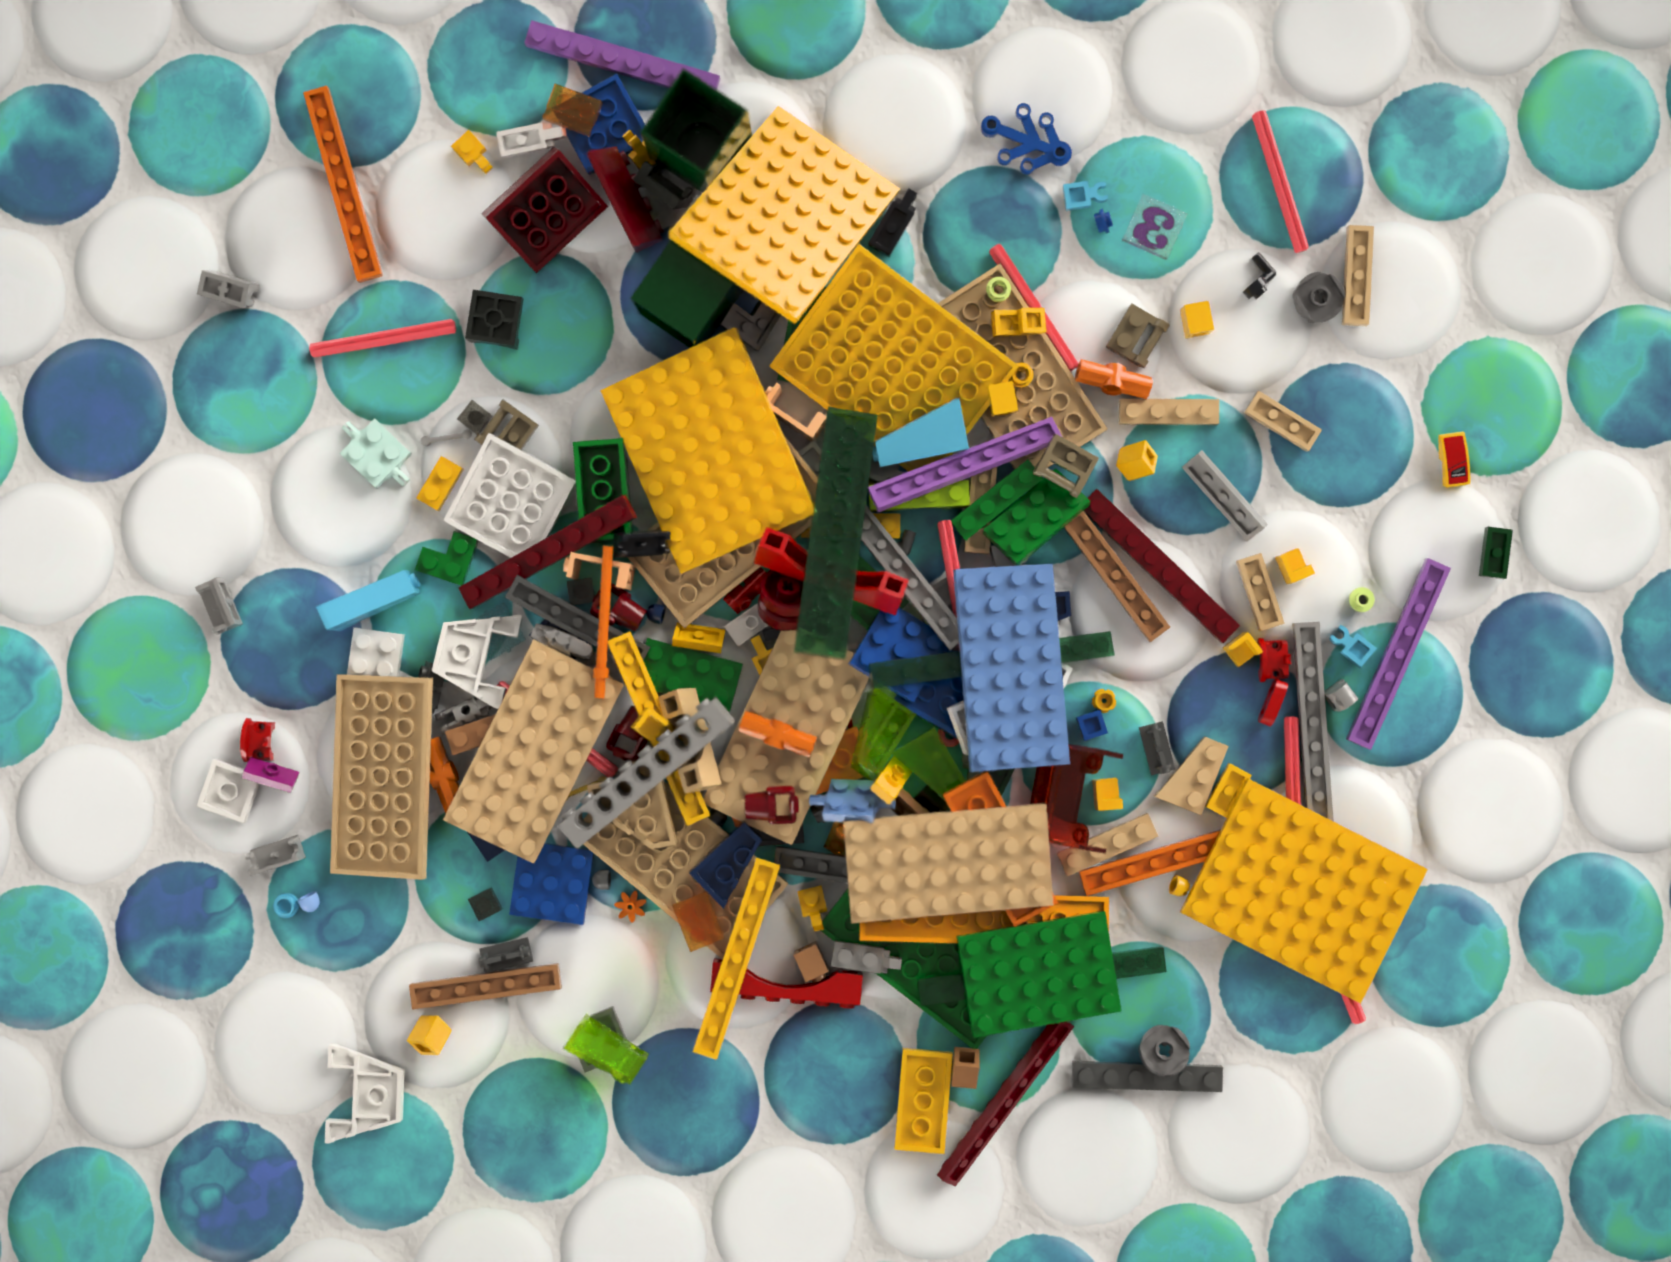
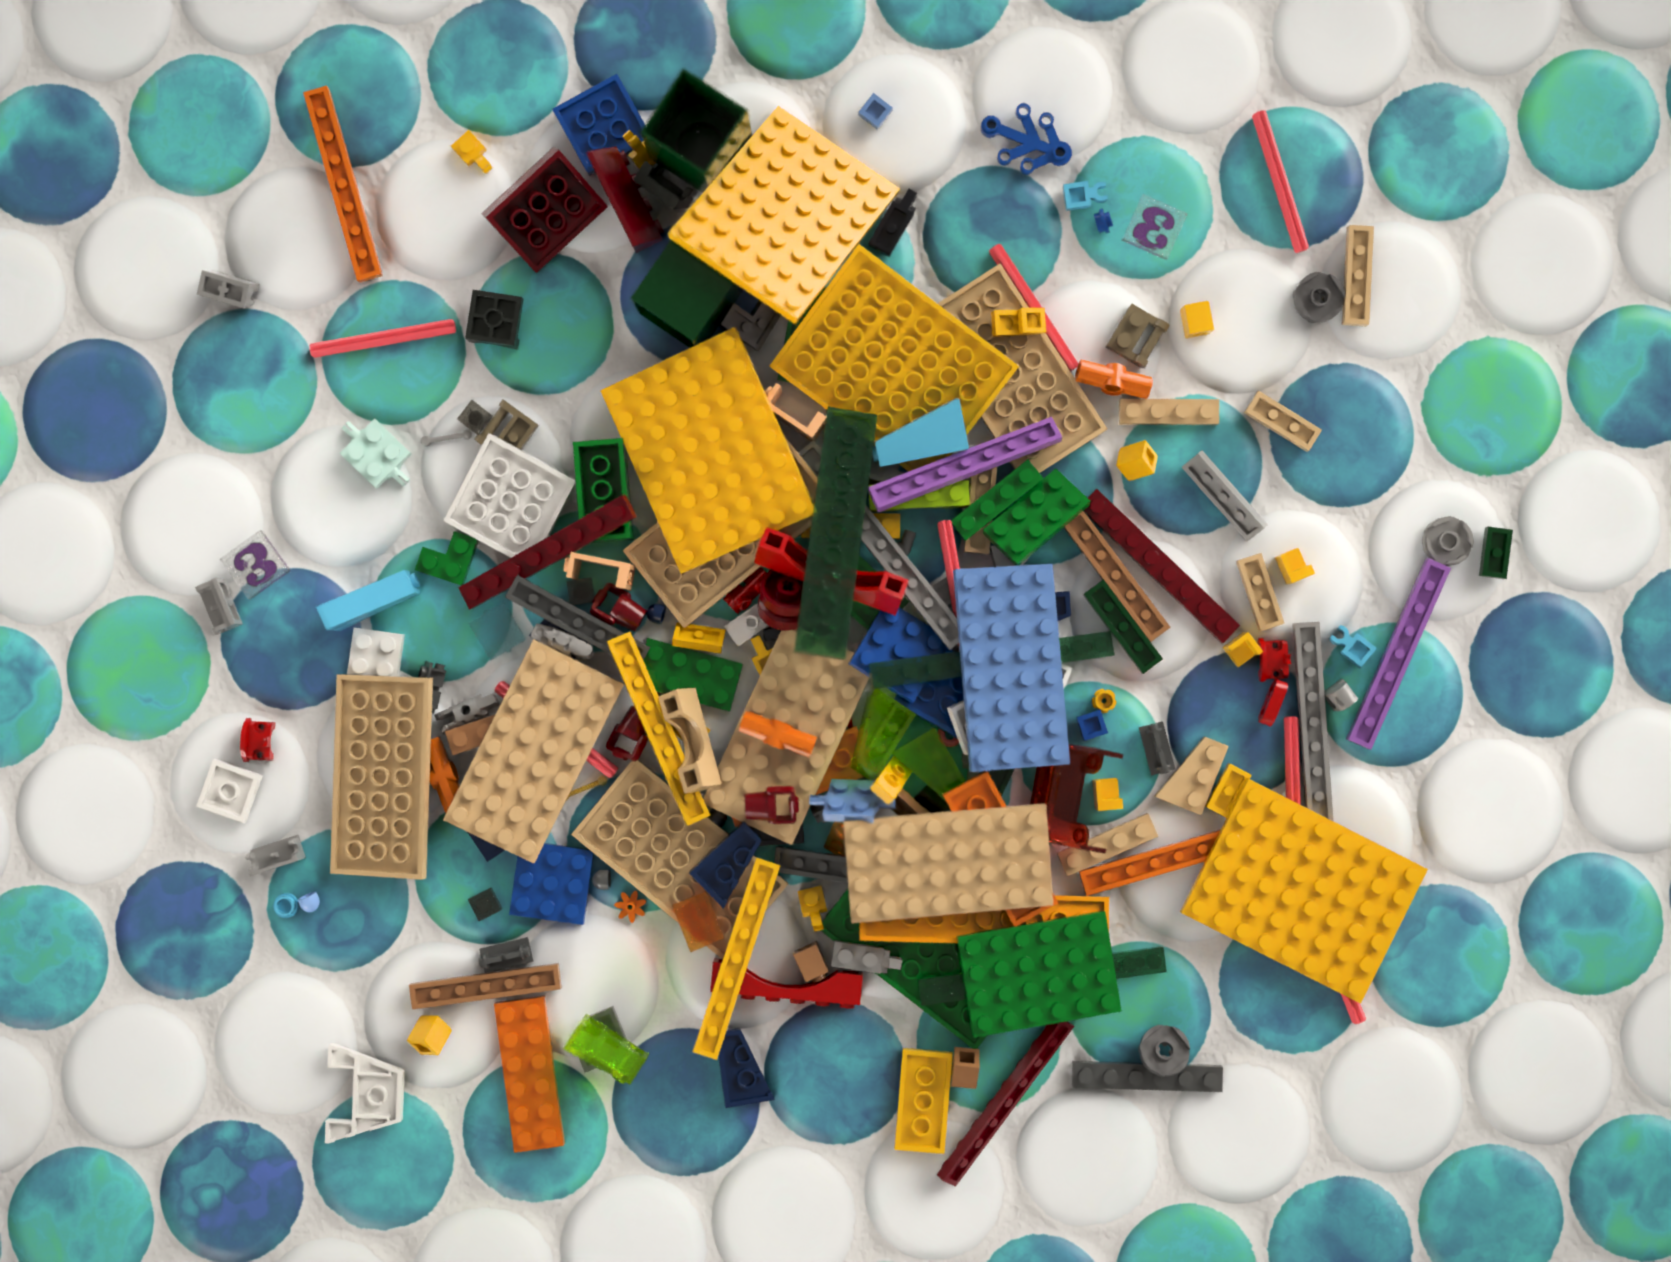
magenta plate [242,757,299,793] -> none
yellow plate [416,456,464,511] -> none
white wing [432,614,523,710] -> none
white hinge [496,122,567,158] -> none
medium lavender plate [524,20,720,90] -> none
clear orange plate [542,84,603,137] -> none
light grey brick [558,697,735,849] -> none
tan plate [587,772,677,849] -> none
orange bar [593,546,613,698] -> none
black hinge [613,530,671,558] -> none
yellow panel [631,707,669,742] -> none
yellowish green plate [986,277,1011,302] -> none
yellow panel [988,381,1018,417] -> none
yellow plate [1009,363,1033,388] -> none
dark tan plate [1033,434,1099,498] -> none
yellow hinge [1169,875,1190,896] -> none
black plate [1243,252,1276,299] -> none
yellowish green plate [1349,587,1375,612] -> none
slope [1438,432,1471,487] -> none
none -> clear tile [220,530,291,599]
none -> orange plate [494,995,565,1153]
none -> dark blue wing [718,1028,775,1108]
none -> medium blue plate [858,93,893,130]
none -> dark green plate [1083,579,1163,674]
none -> light grey tile [1422,516,1474,566]

